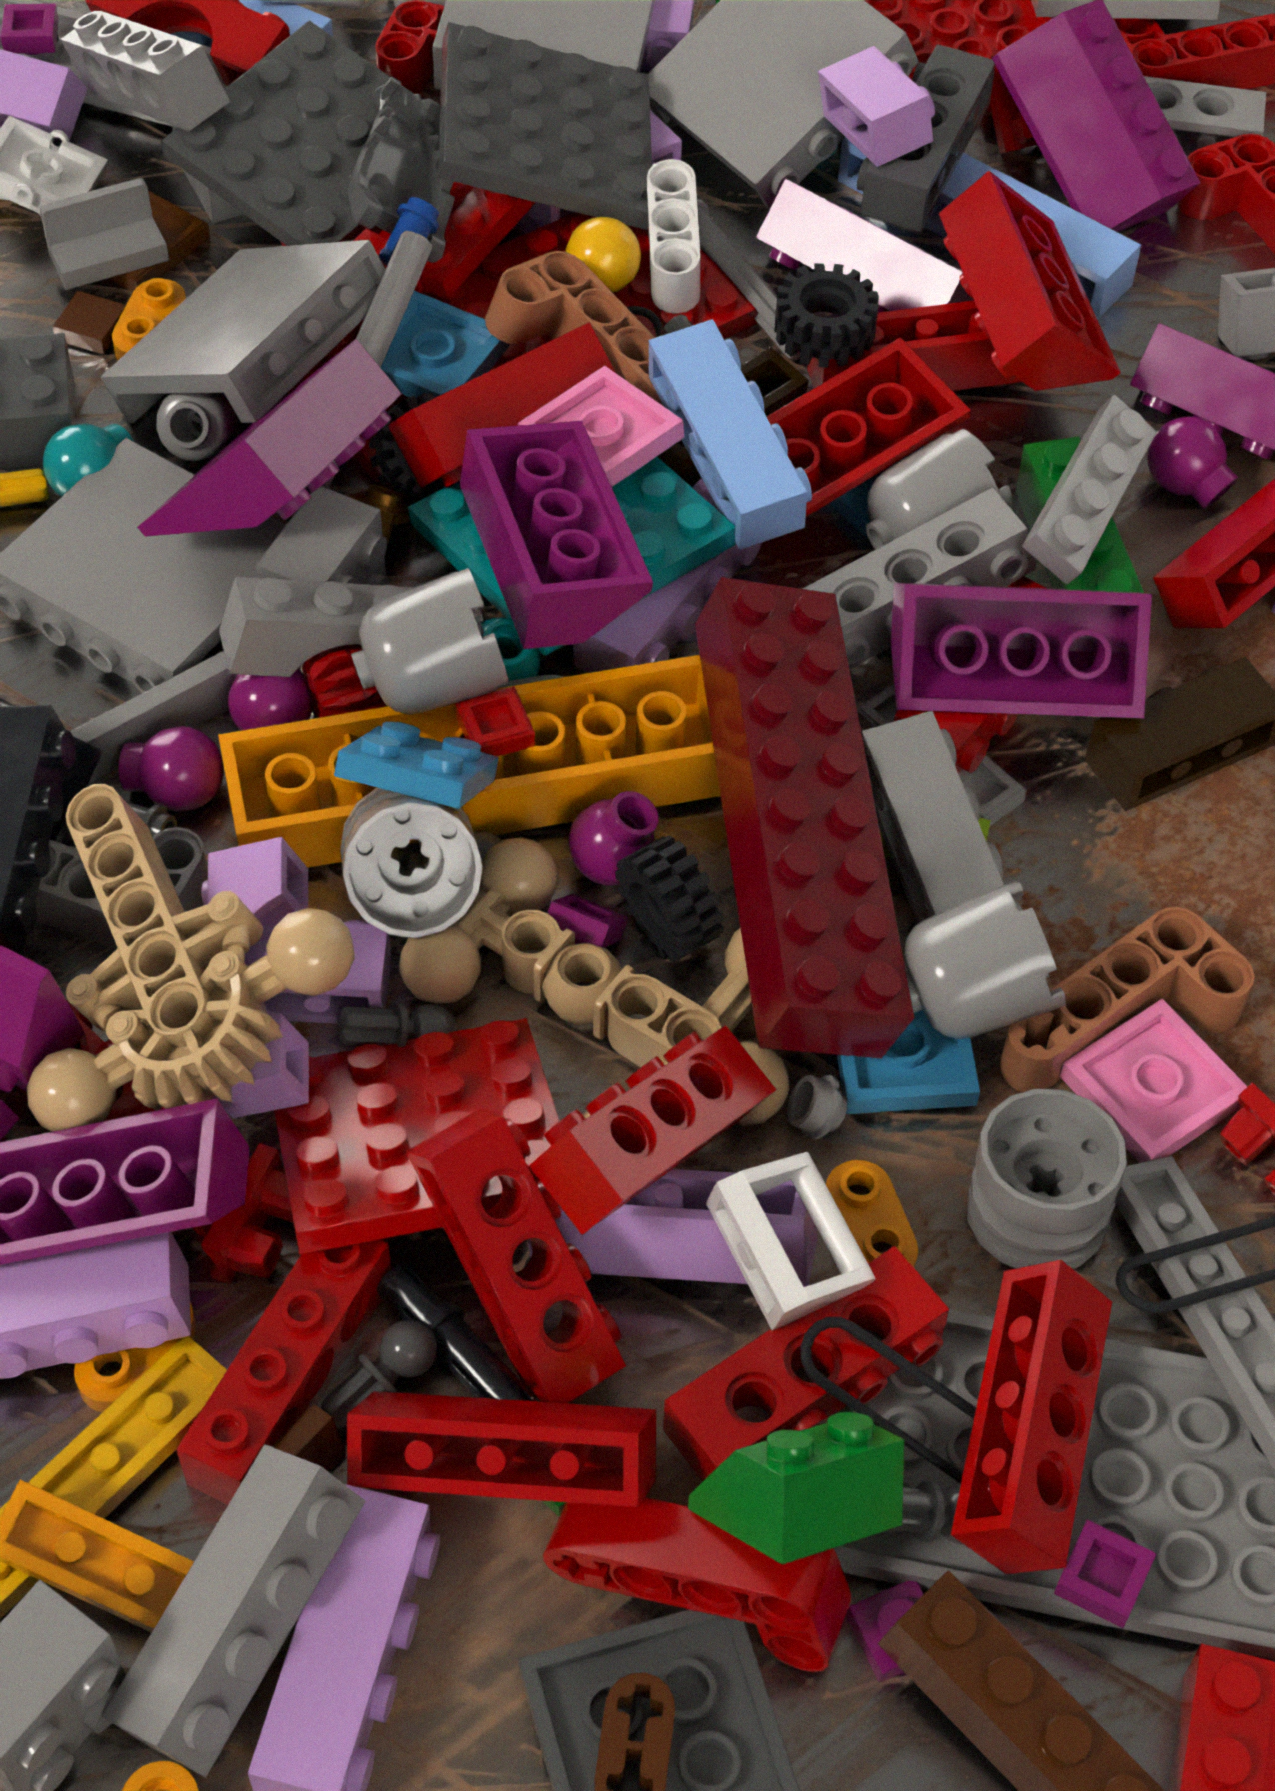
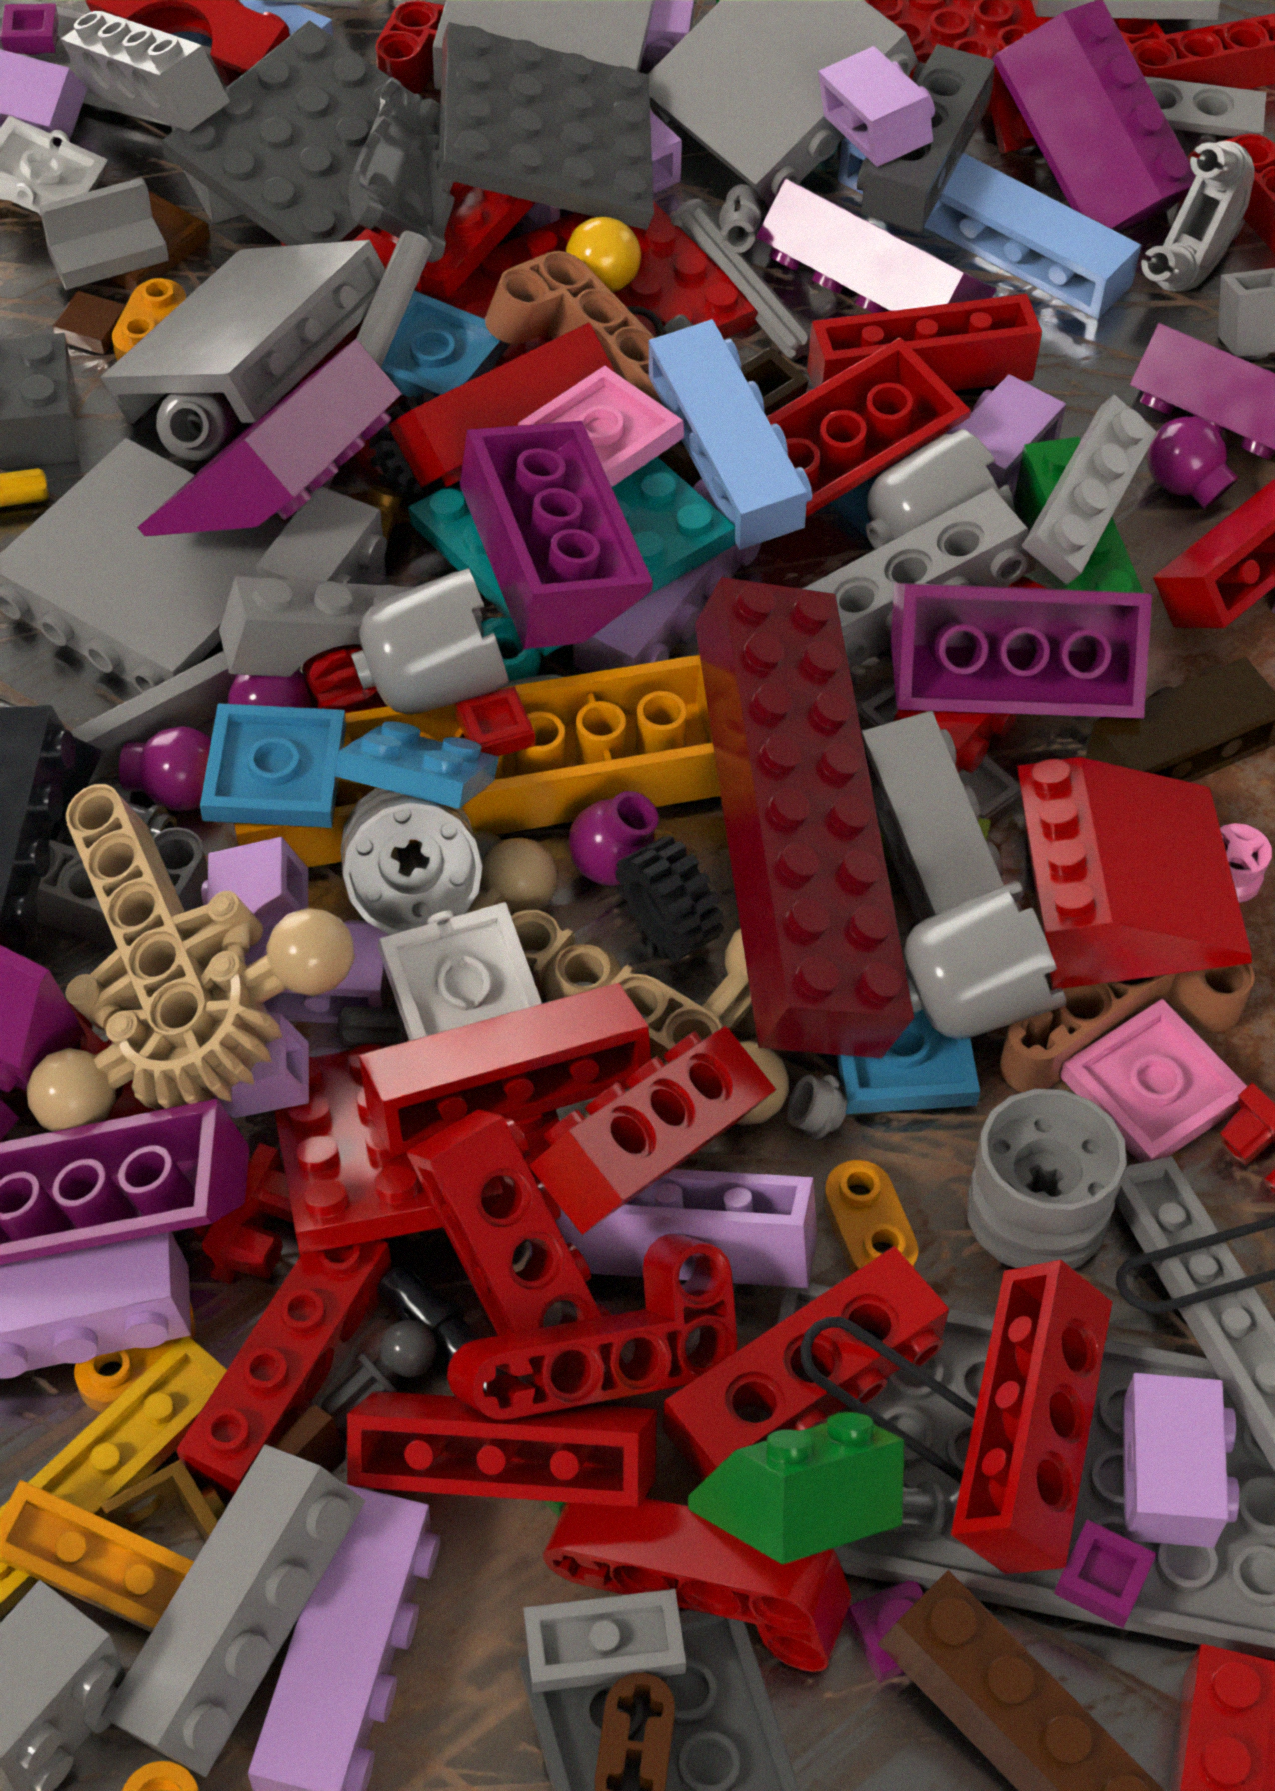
teal piece [43,423,134,497] -> none
blue pin [379,197,439,266] -> none
magenta plate [547,894,629,948] -> none
white beam [647,159,700,313] -> none
white tile [706,1152,876,1331] -> none
black tyre [774,263,879,368] -> none
red slope [938,171,1121,391] -> none
none -> pearl gold bracket [101,1459,226,1543]
none -> dark azure plate [200,704,346,828]
none -> red brick [359,982,651,1157]
none -> white plate [377,902,542,1041]
none -> red beam [447,1233,738,1420]
none -> light grey plate [523,1589,686,1693]
none -> light grey pin [719,184,762,253]
none -> lavender brick [946,374,1066,493]
none -> red slope [1017,757,1252,990]
none -> lavender brick [1122,1373,1239,1548]
none -> light grey connector [1141,141,1255,292]
none -> bright pink wheel [1220,823,1272,903]

